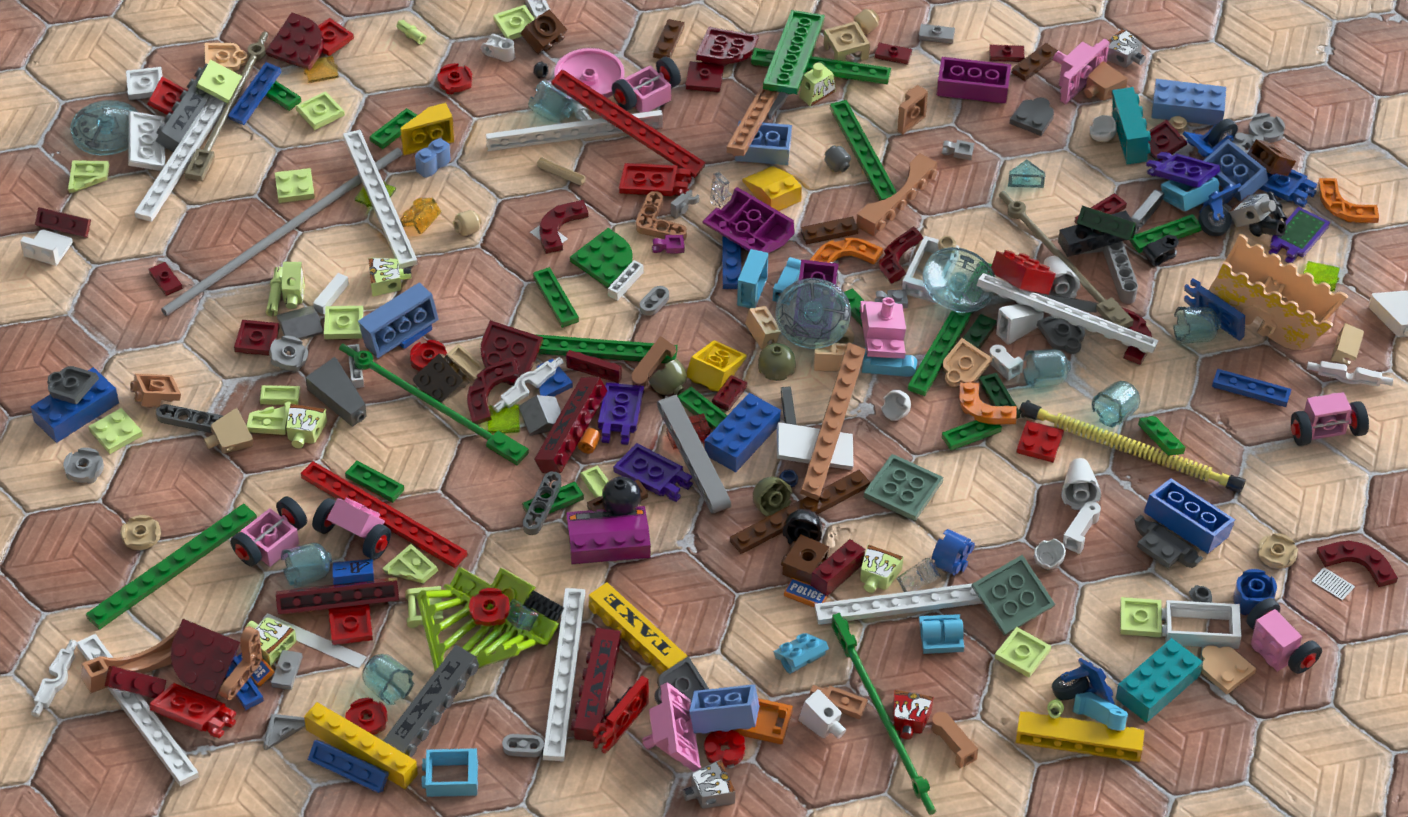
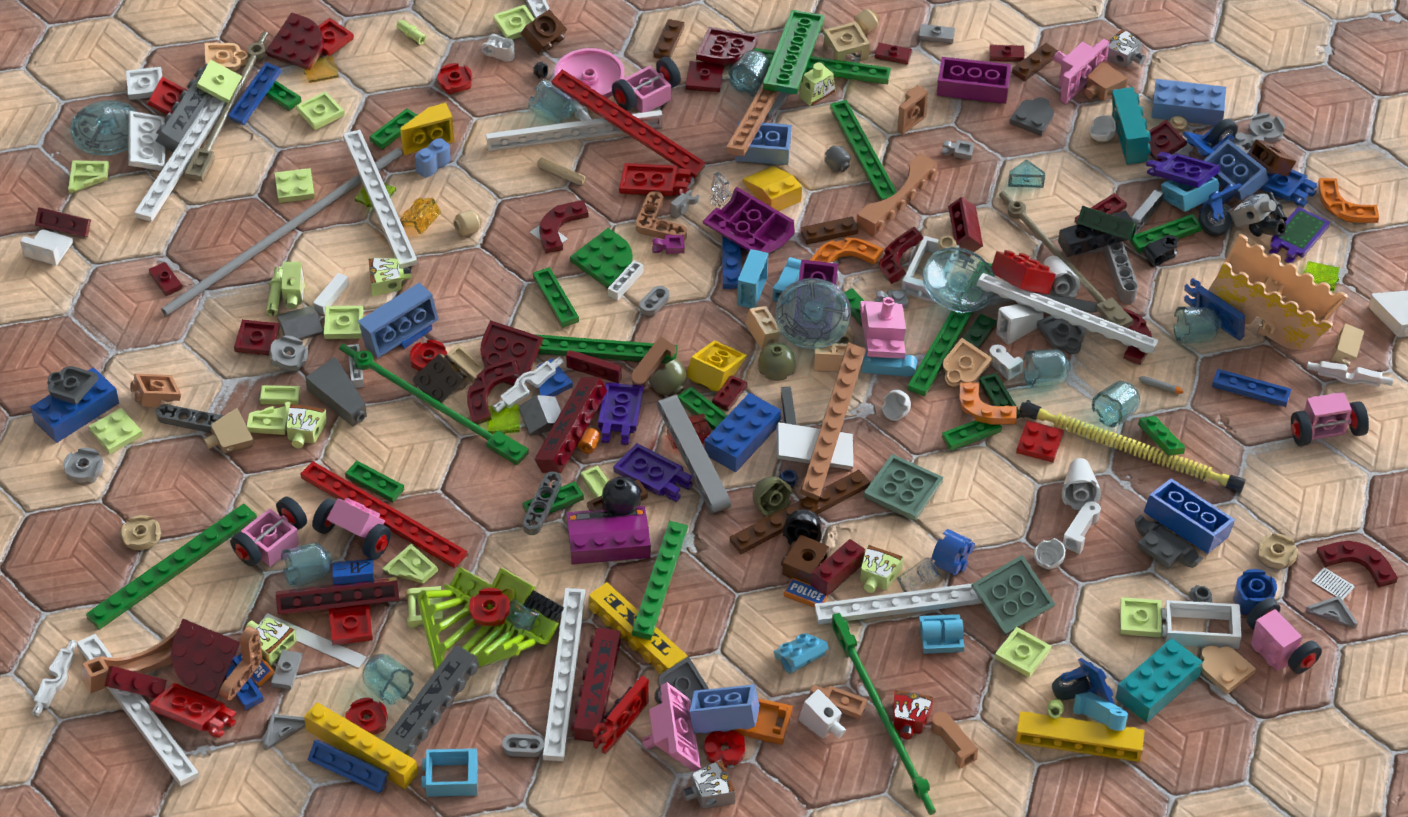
none -> green plate [632,520,688,641]
none -> clear light blue cylinder [728,50,770,94]
none -> dark red brick [948,197,983,256]
none -> light grey piece [1139,376,1184,394]
none -> light grey tile [1306,596,1358,628]

